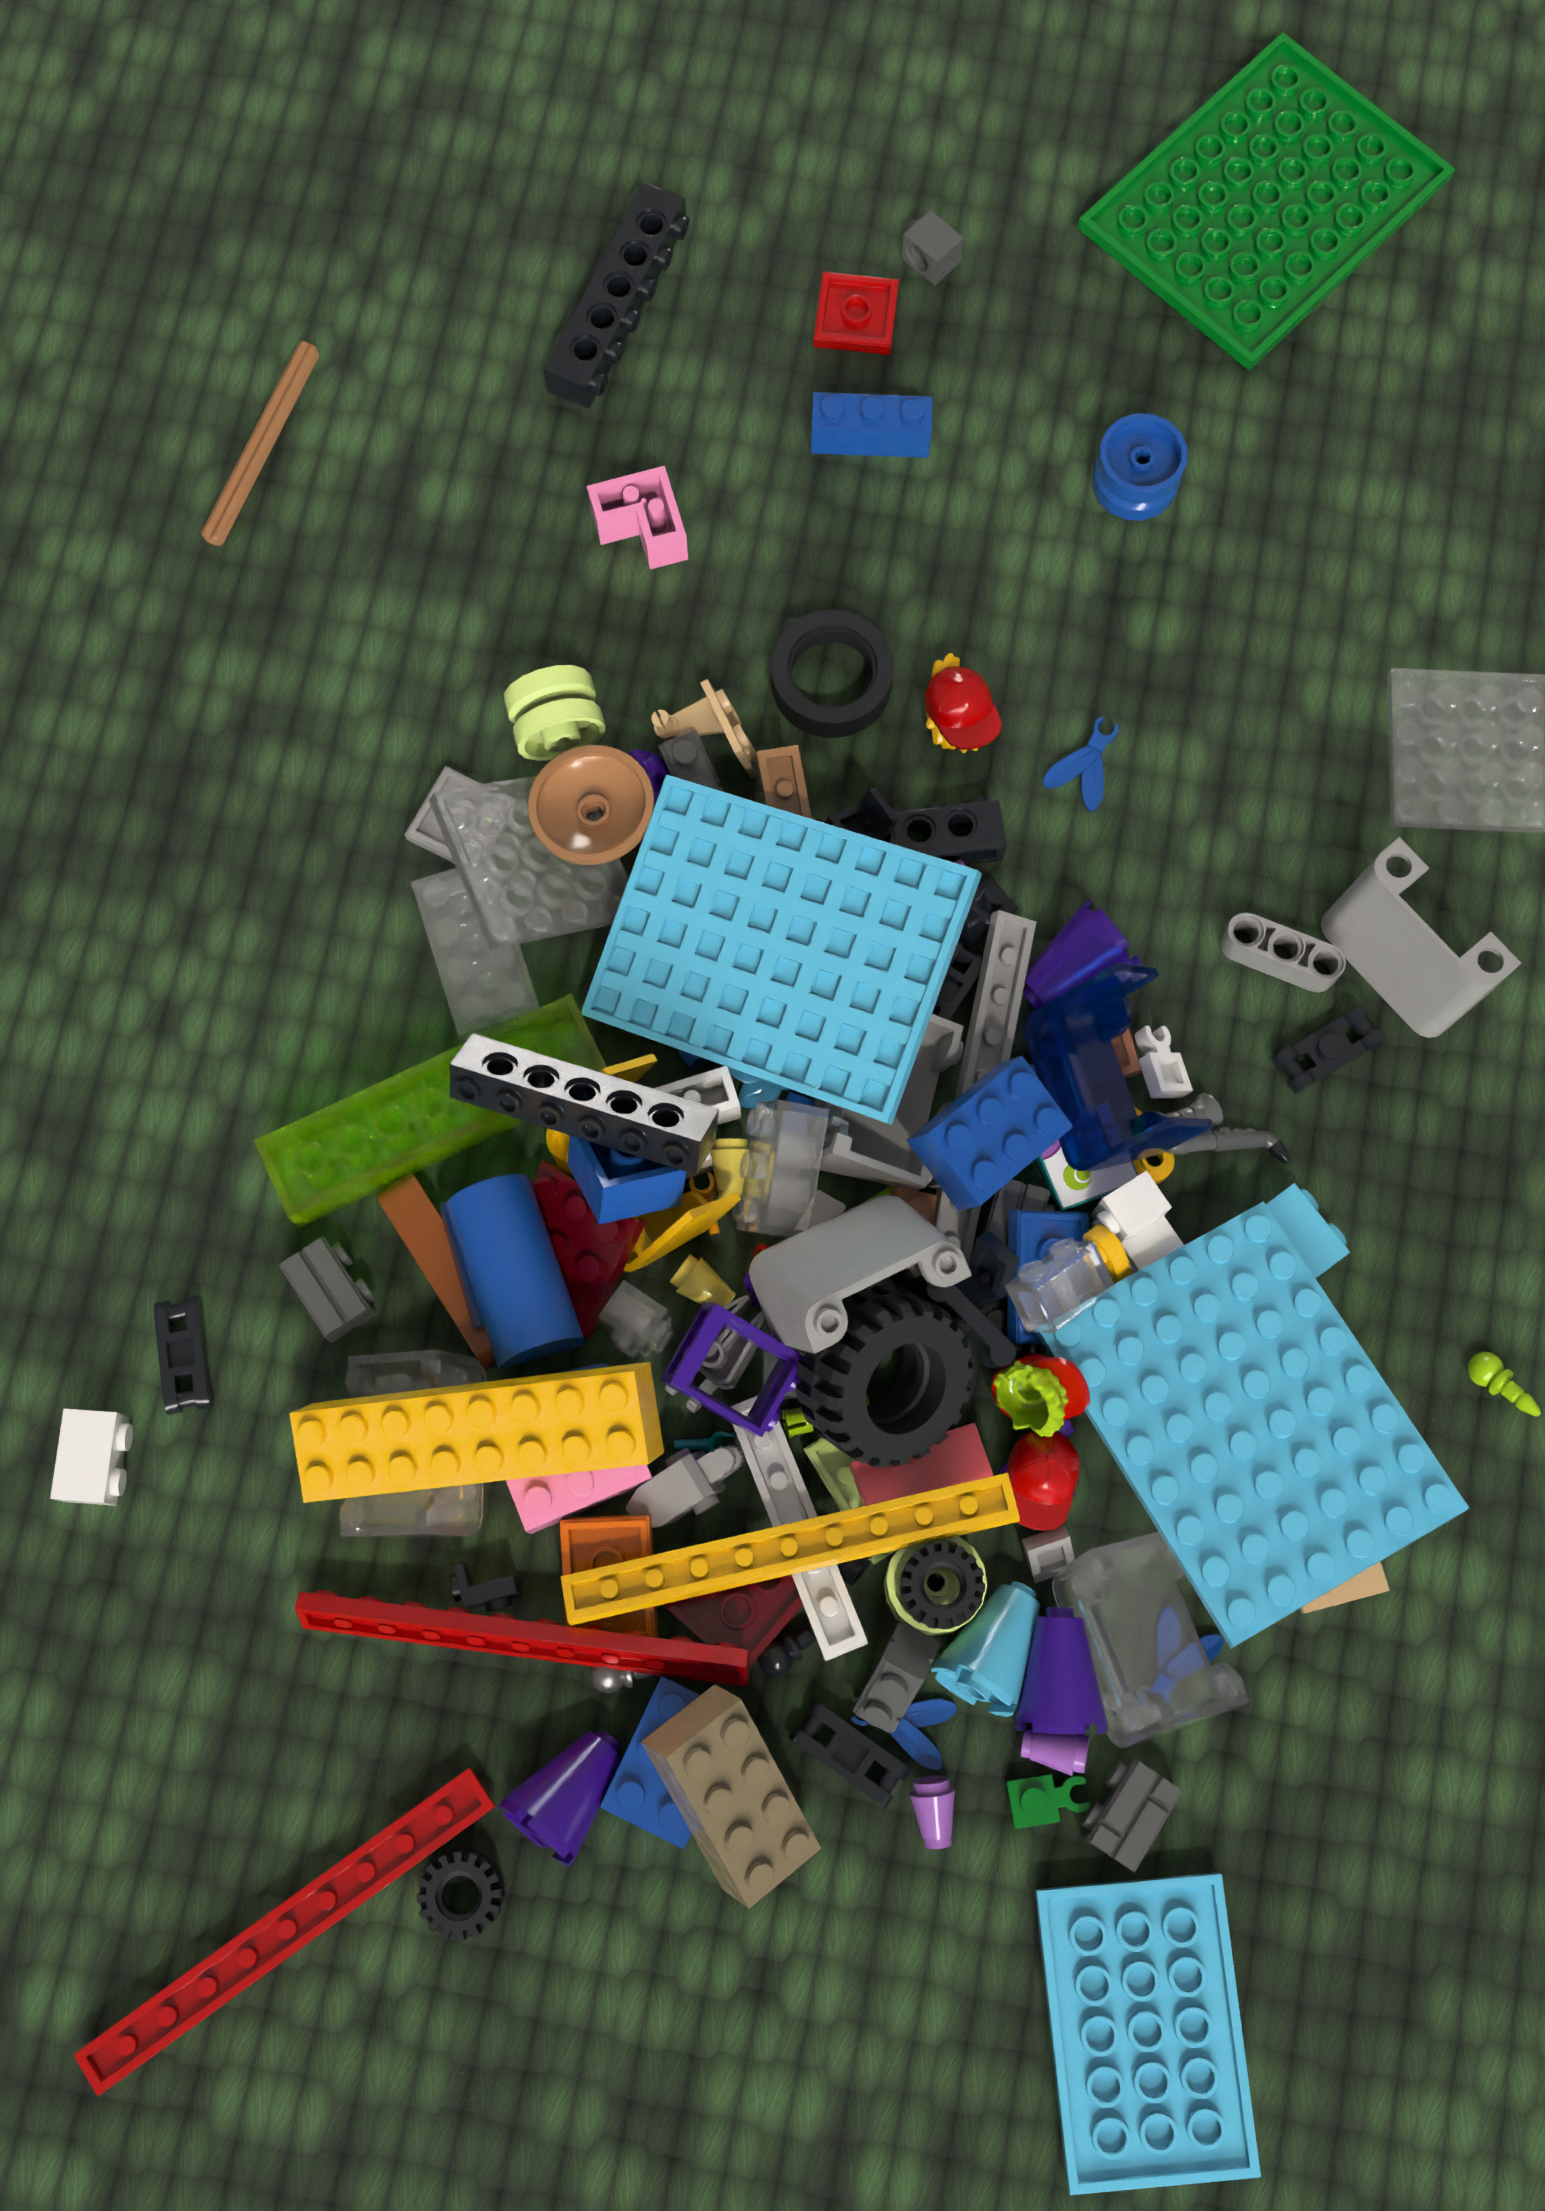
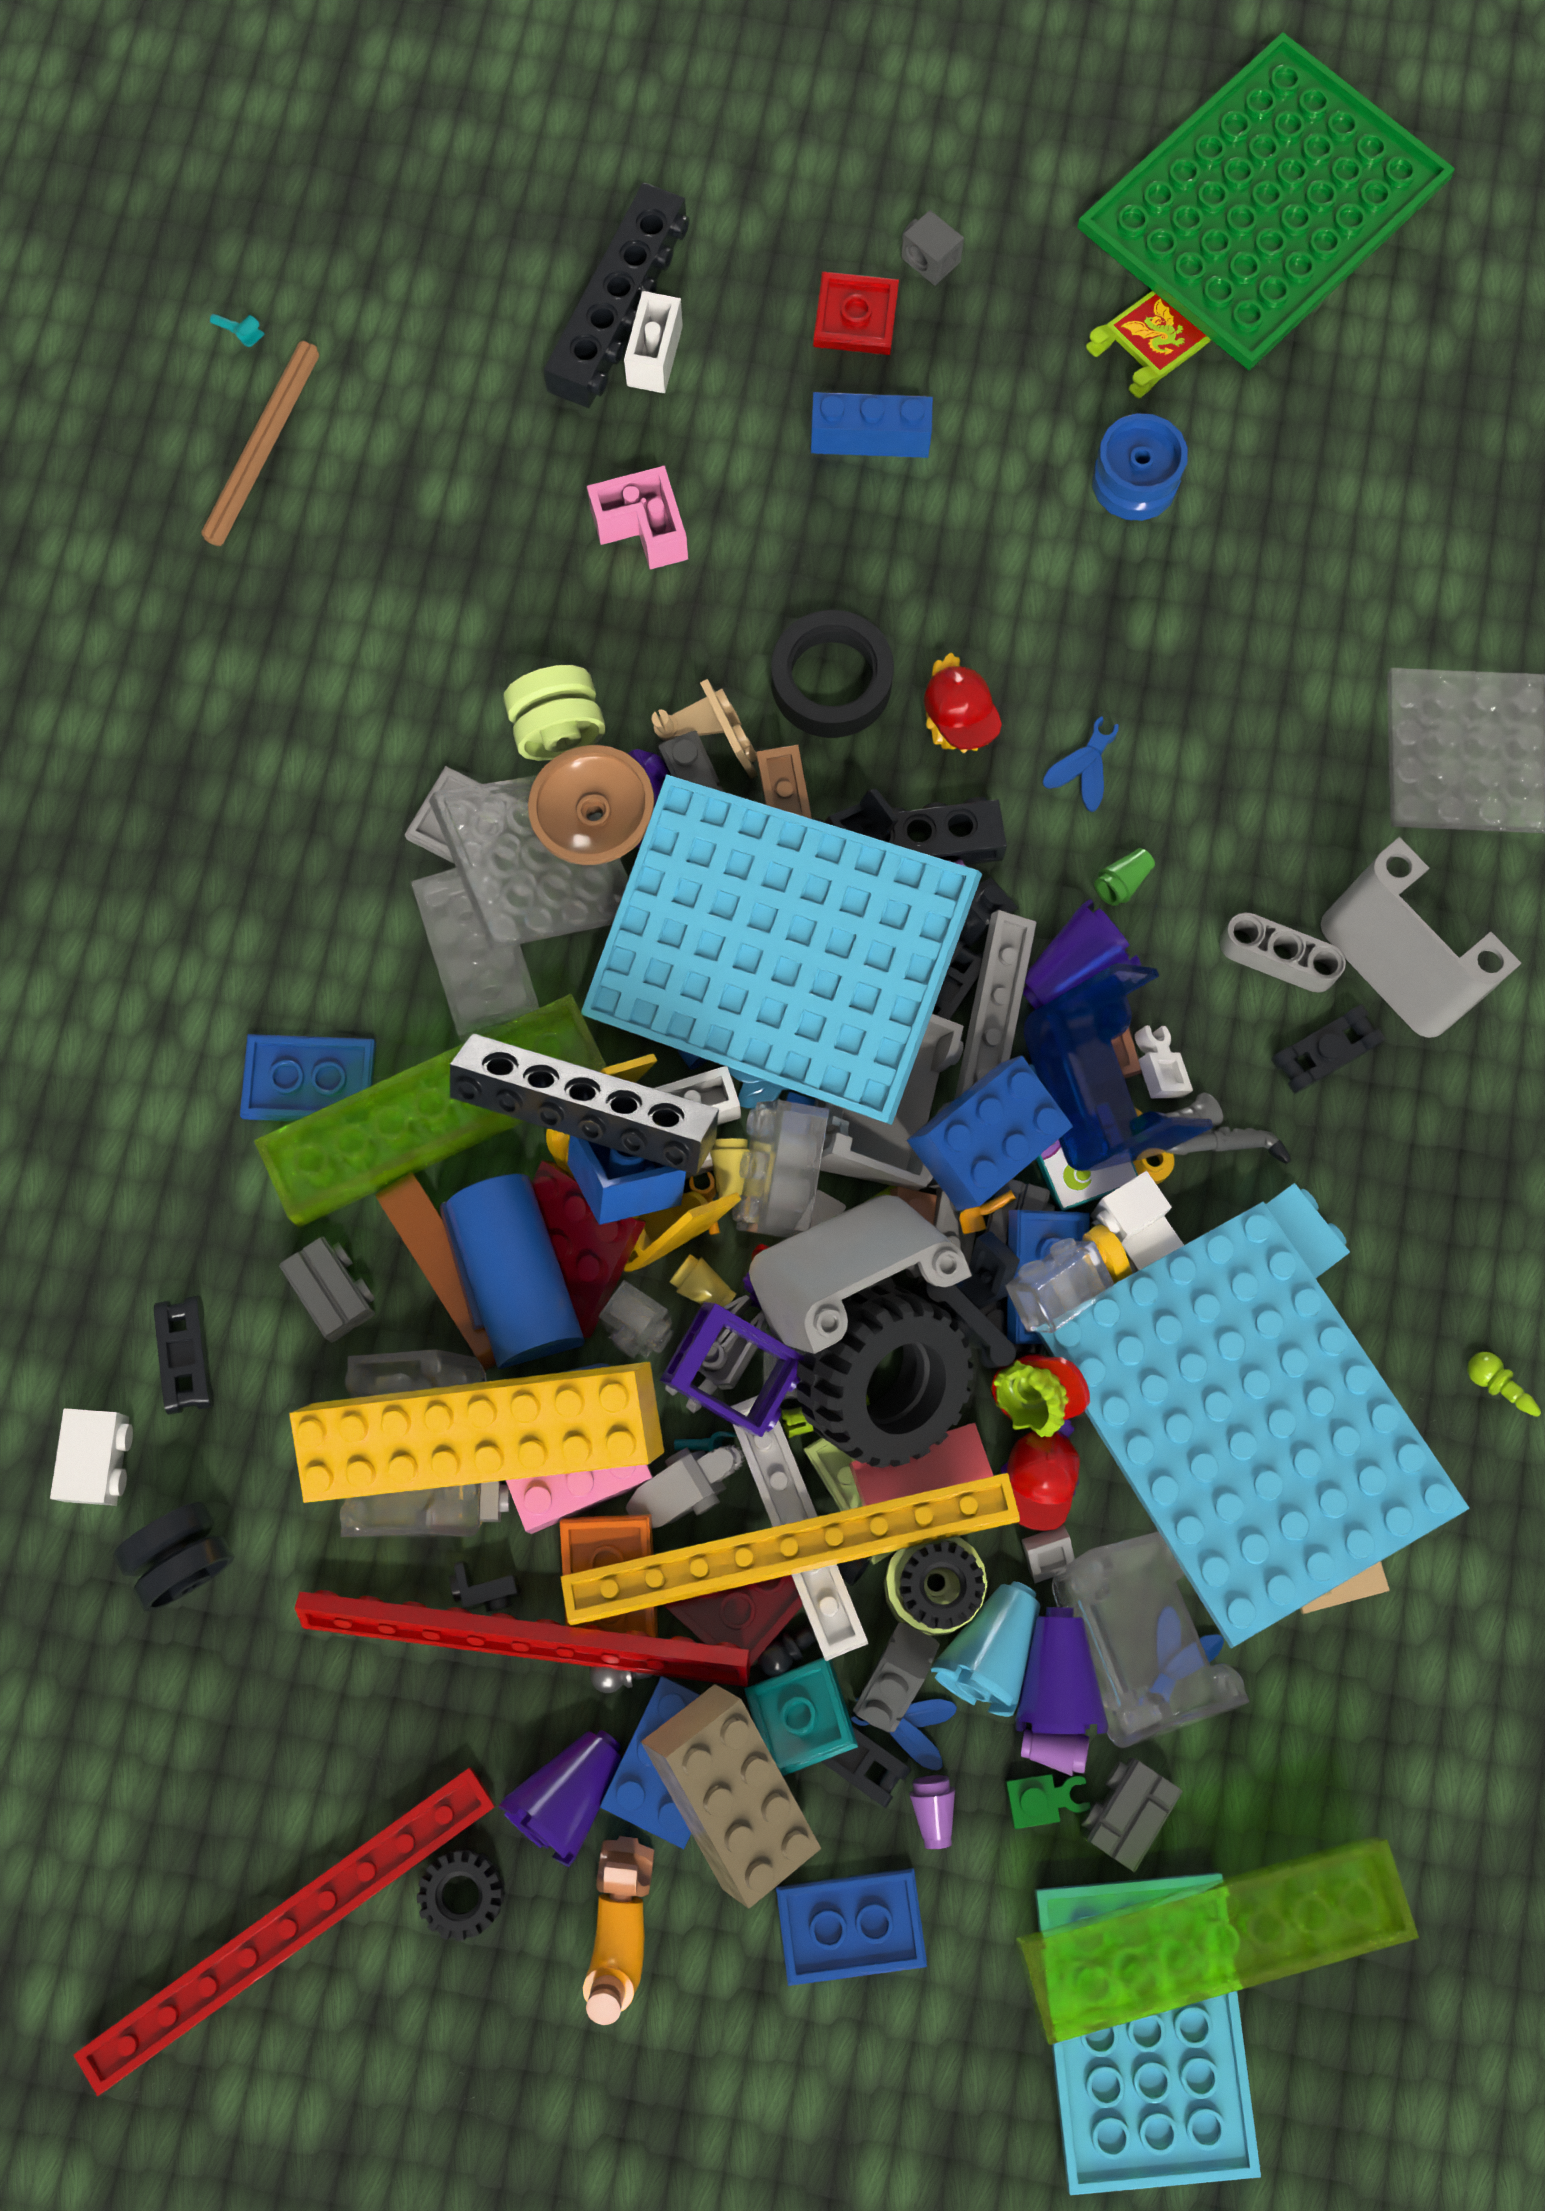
none -> black wheel [113,1502,235,1612]
none -> teal hand [210,314,265,347]
none -> blue tile [240,1034,376,1124]
none -> light grey plate [480,1481,510,1522]
none -> piece [583,1836,654,2025]
none -> white brick [624,291,683,393]
none -> teal tile [744,1657,858,1776]
none -> blue tile [776,1868,927,1986]
none -> light orange hand [959,1190,1016,1234]
none -> clear neon green brick [1015,1836,1419,2045]
none -> flag [1086,291,1211,398]
none -> bright green cone [1094,848,1155,906]

